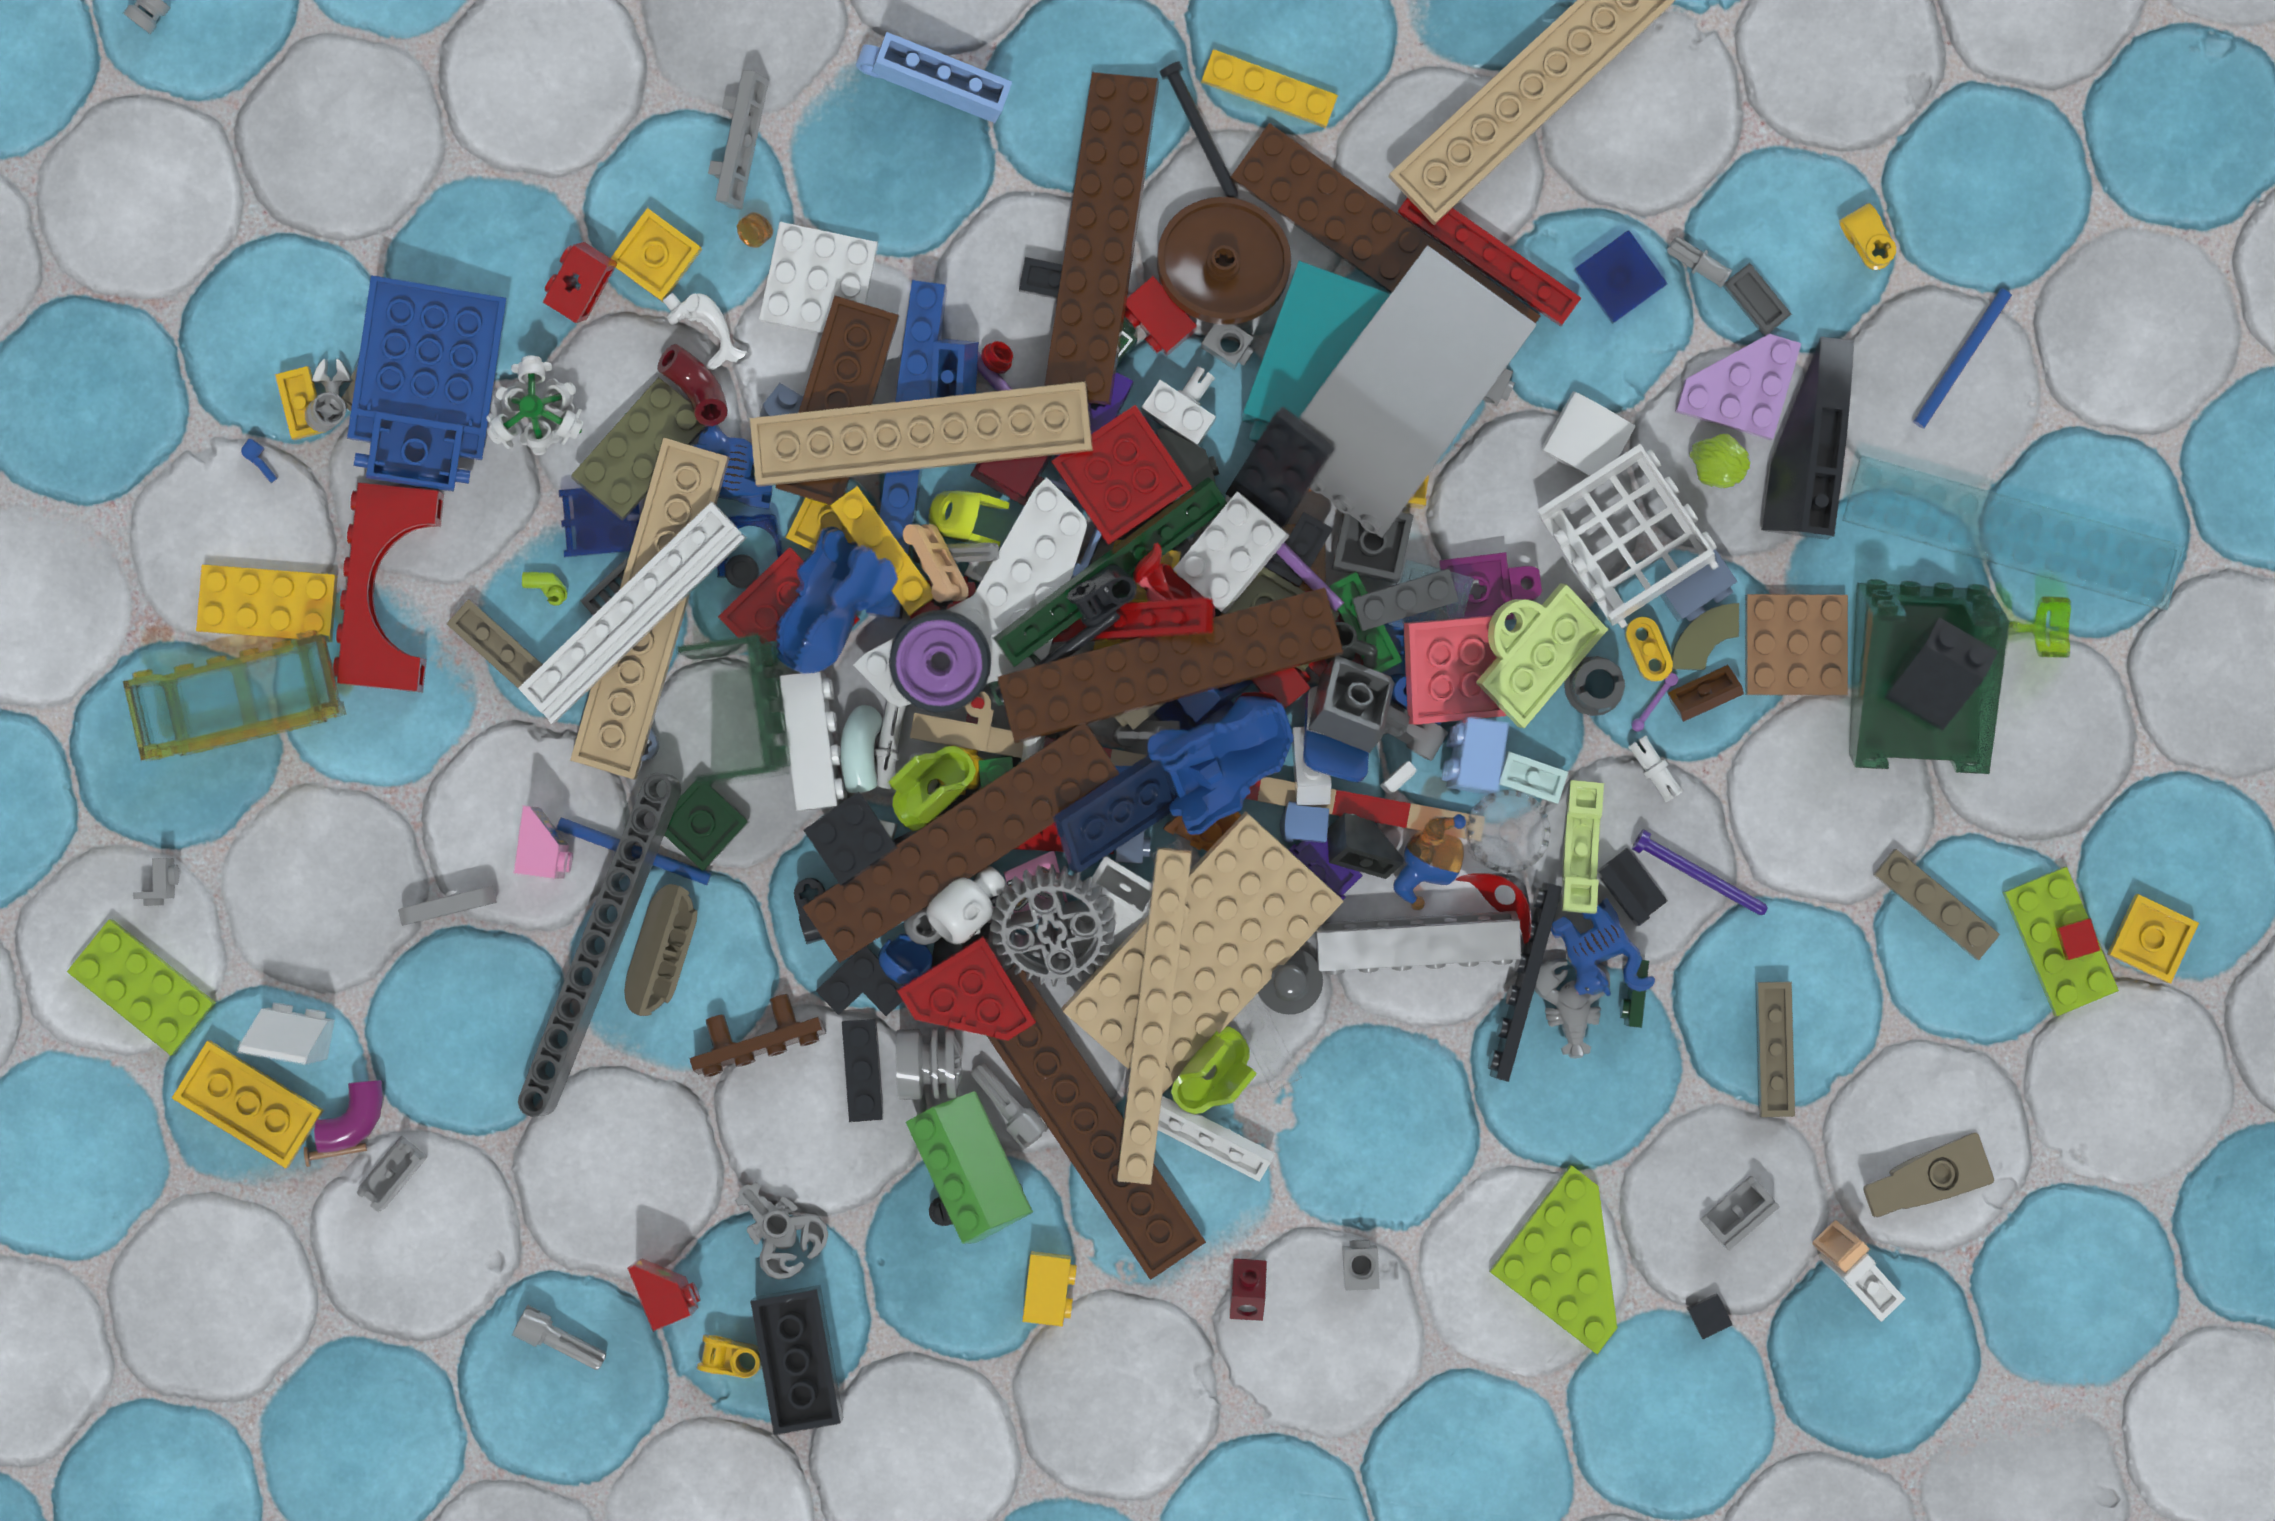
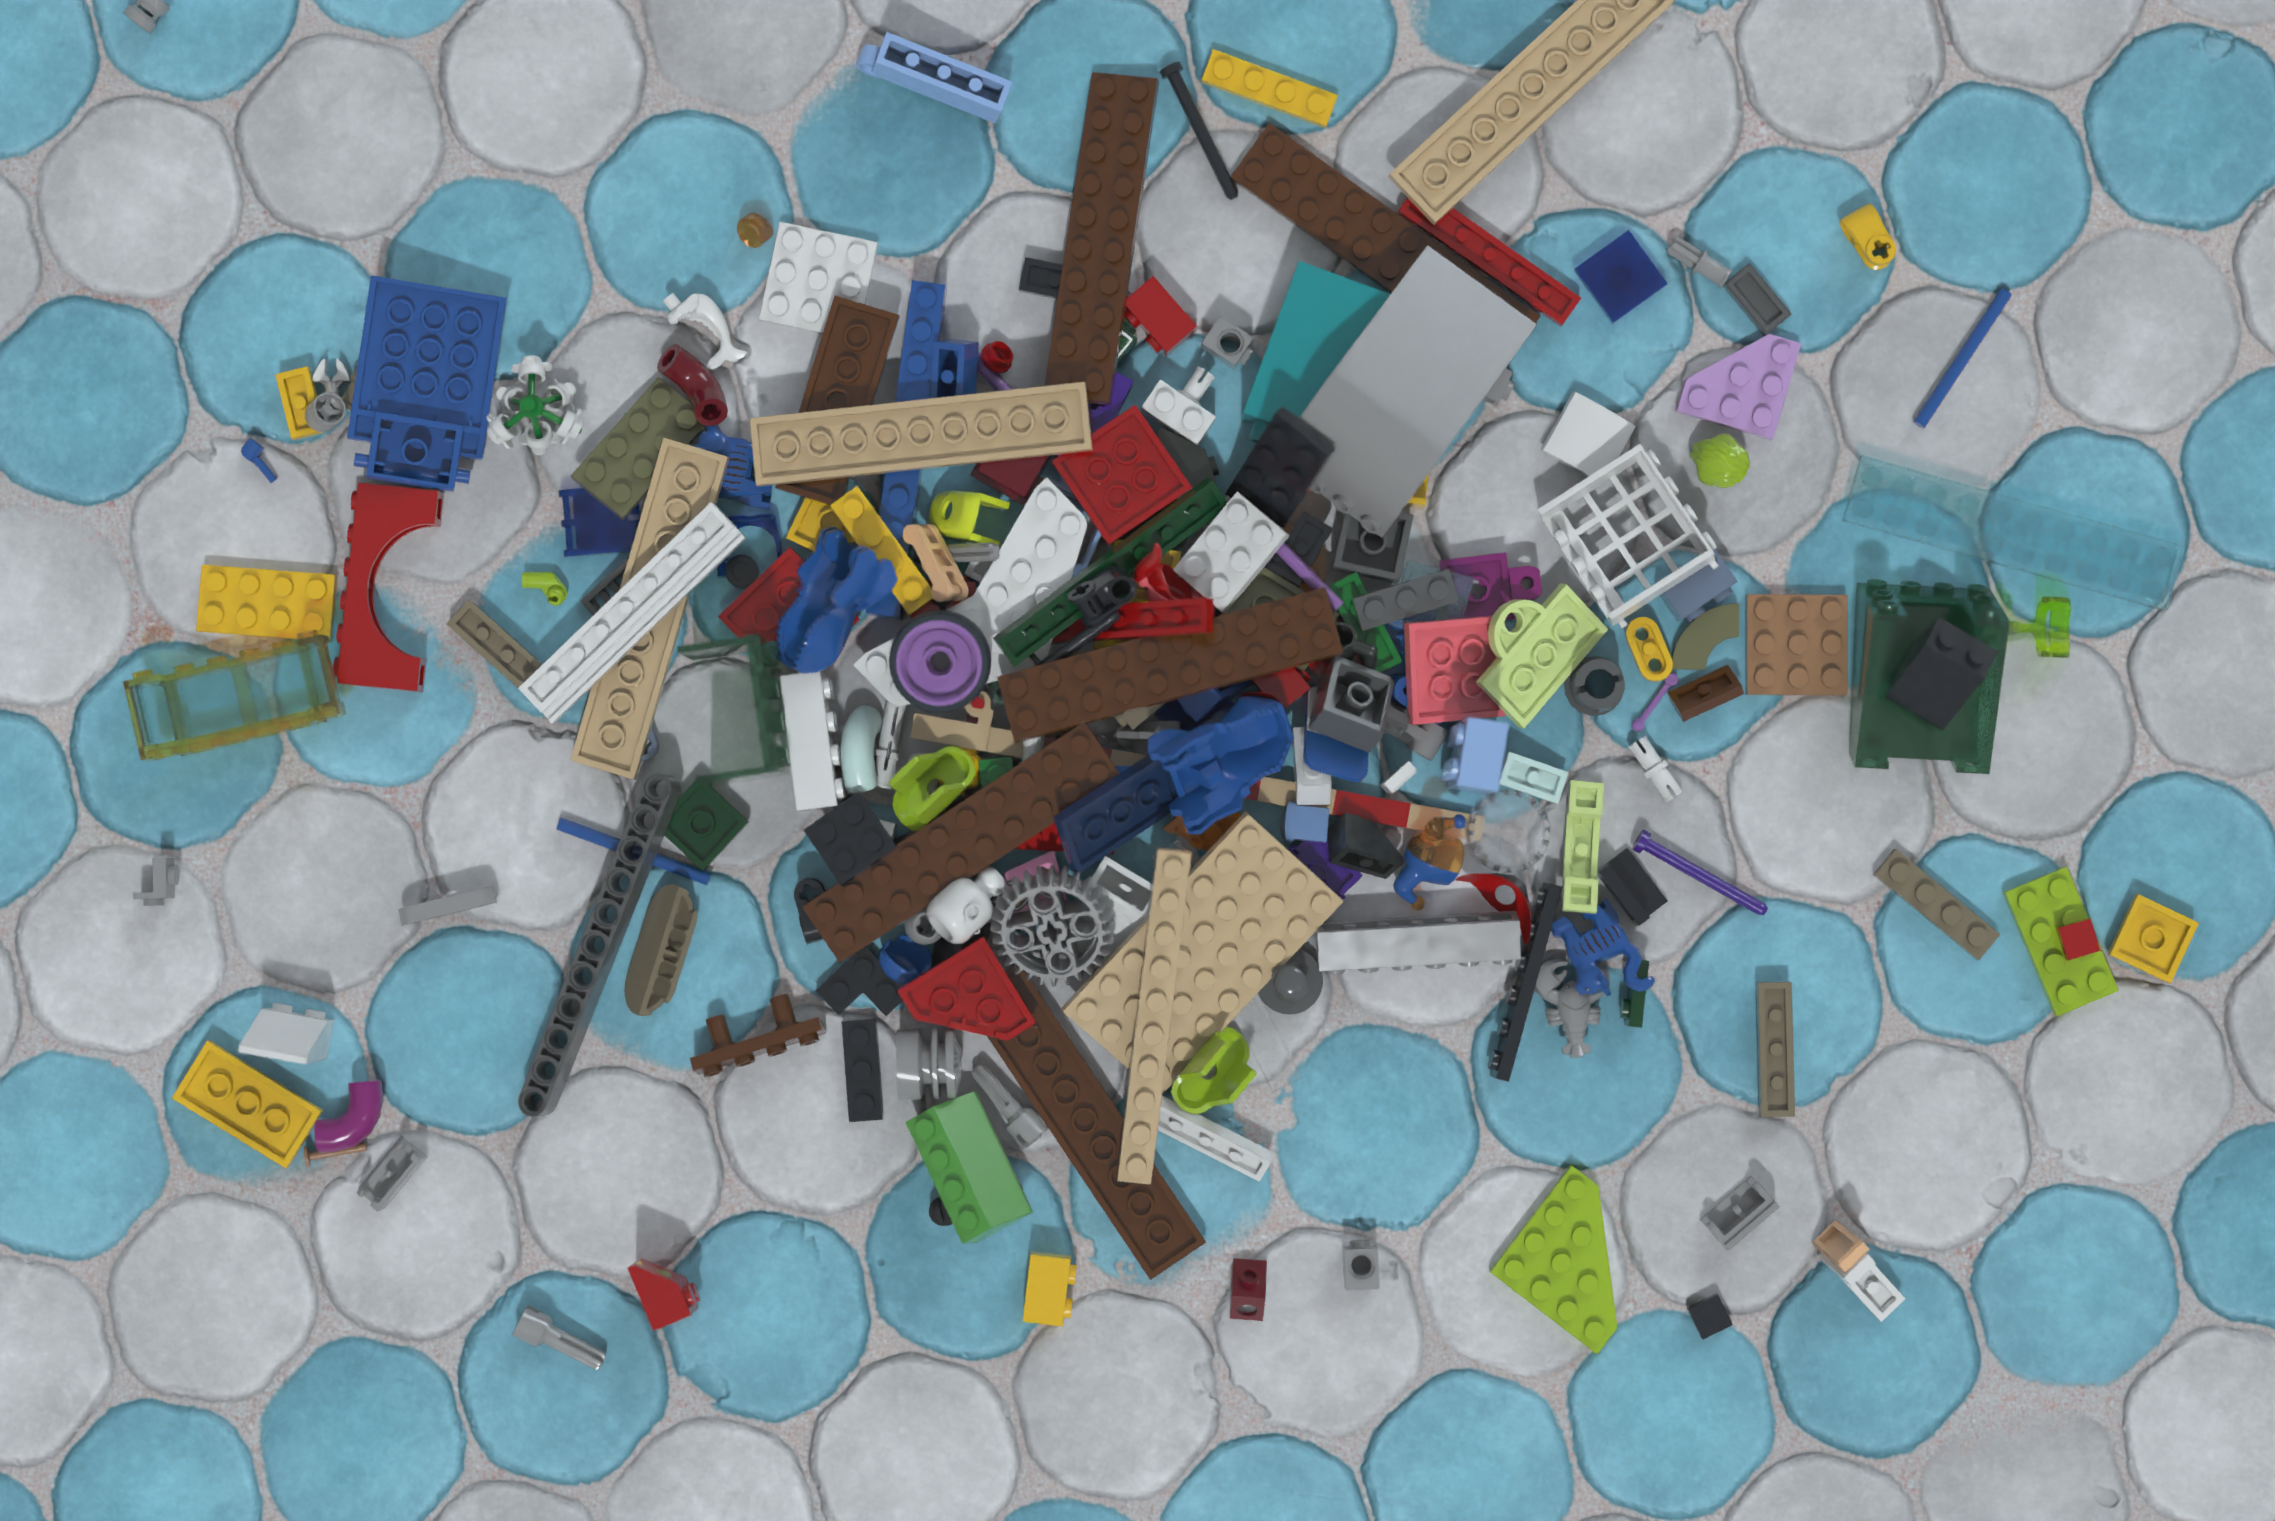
lime plate [67,919,216,1056] -> none
bright pink slope [514,806,573,878] -> none
red brick [543,242,618,323] -> none
yellow plate [611,208,702,302] -> none
yellow piece [697,1334,762,1378] -> none
light grey hinge [708,70,769,210] -> none
light grey animal [735,1182,828,1280] -> none
black brick [750,1285,844,1435] -> none
sand blue plate [760,383,803,417] -> none
sand blue plate [1116,831,1151,863] -> none
reddish brown dish [1157,197,1291,325] -> none
black wedge [1761,337,1854,540] -> none
dark tan piece [1863,1133,1994,1217] -> none

